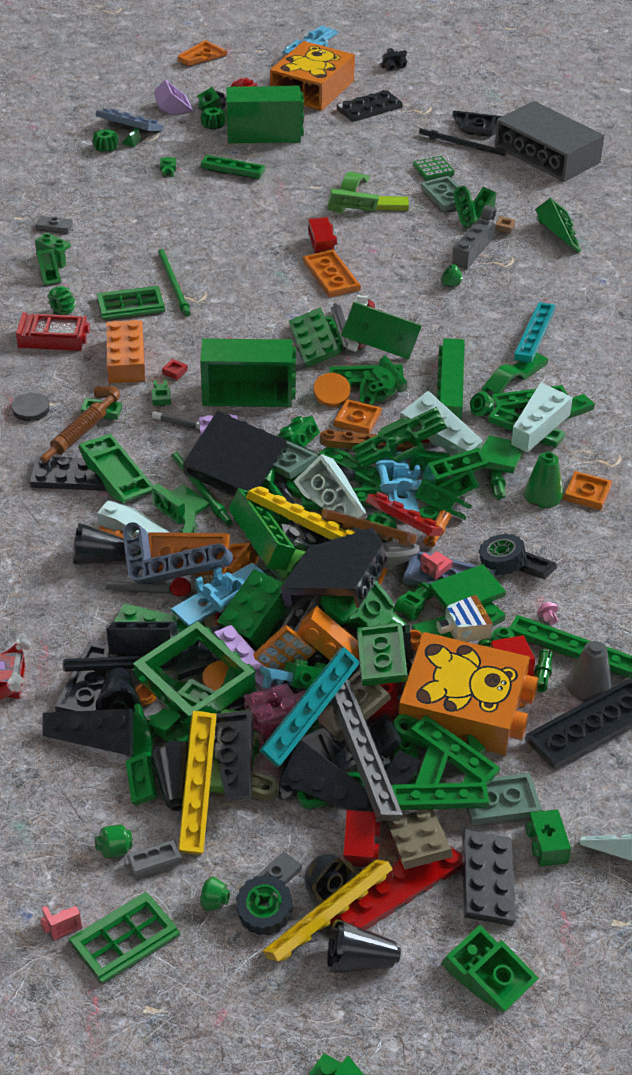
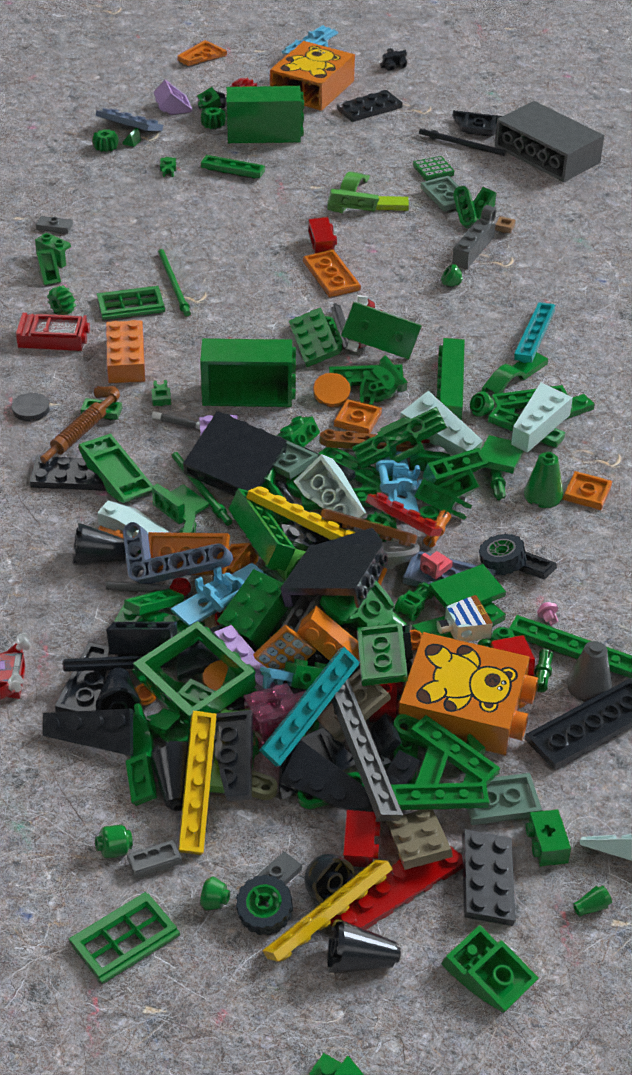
coral bracket [40,906,82,941] -> none
red plate [162,359,188,380] -> none
green wedge [535,197,581,253] -> none
none -> green plate [123,588,184,616]
none -> green cone [573,885,612,917]

